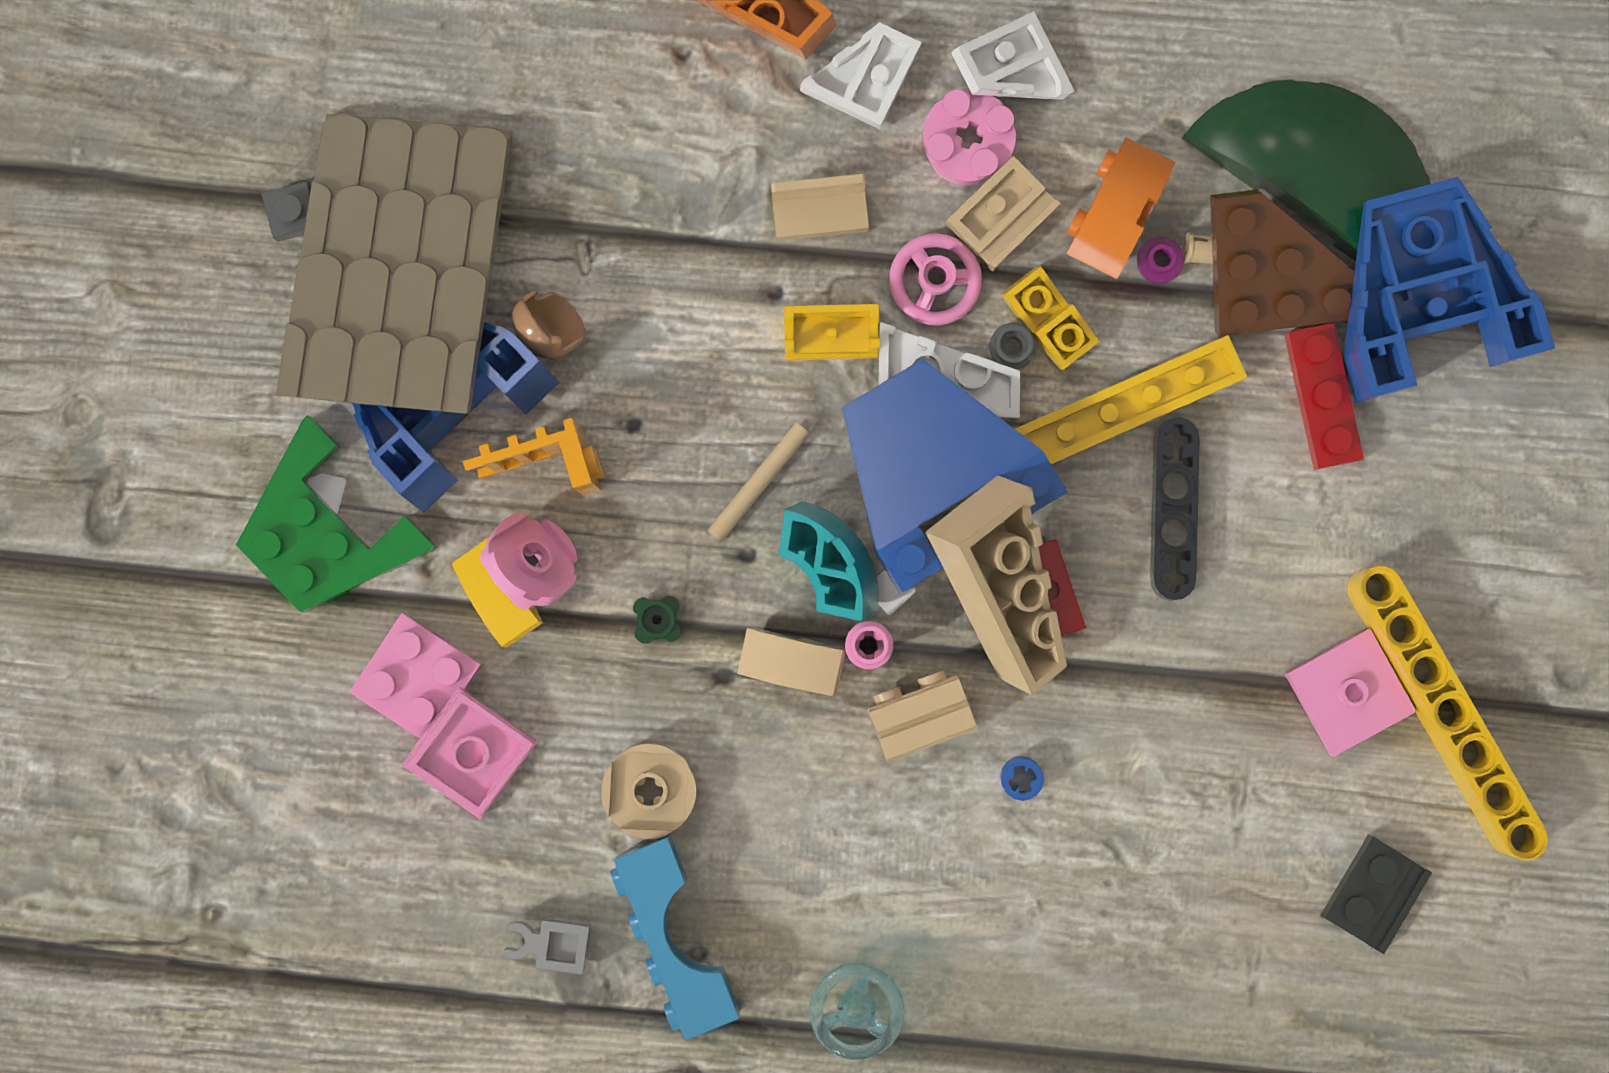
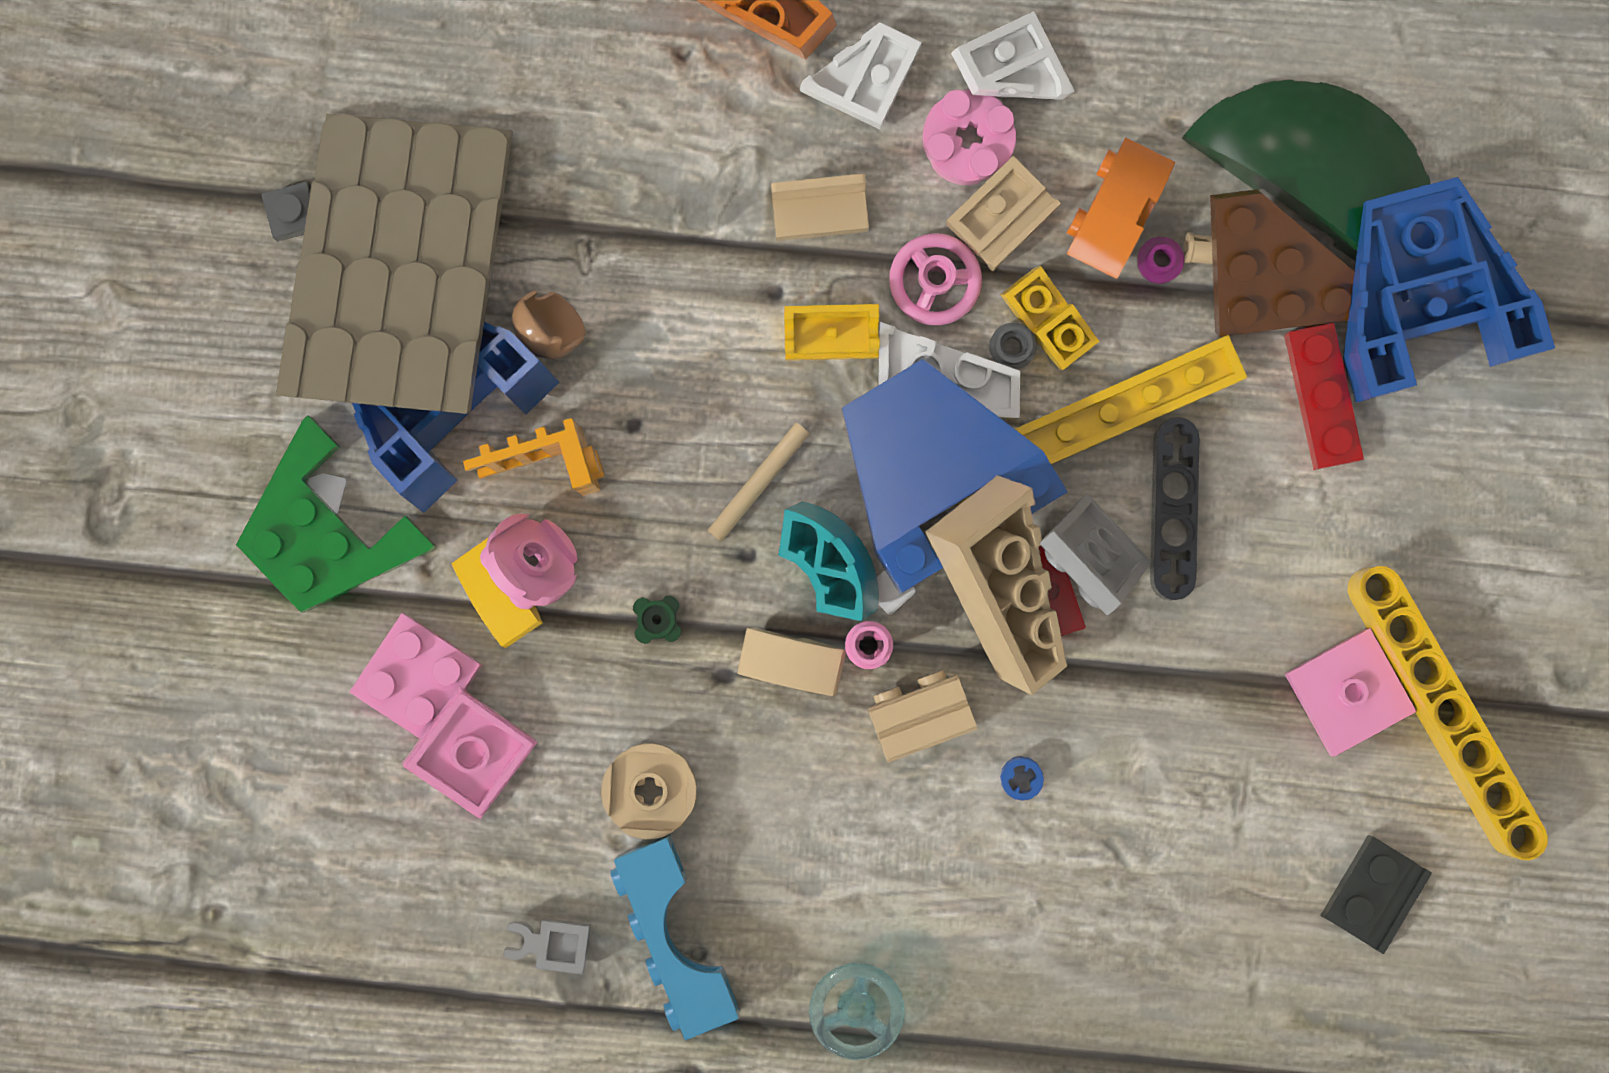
none -> light grey plate [1040,493,1151,616]

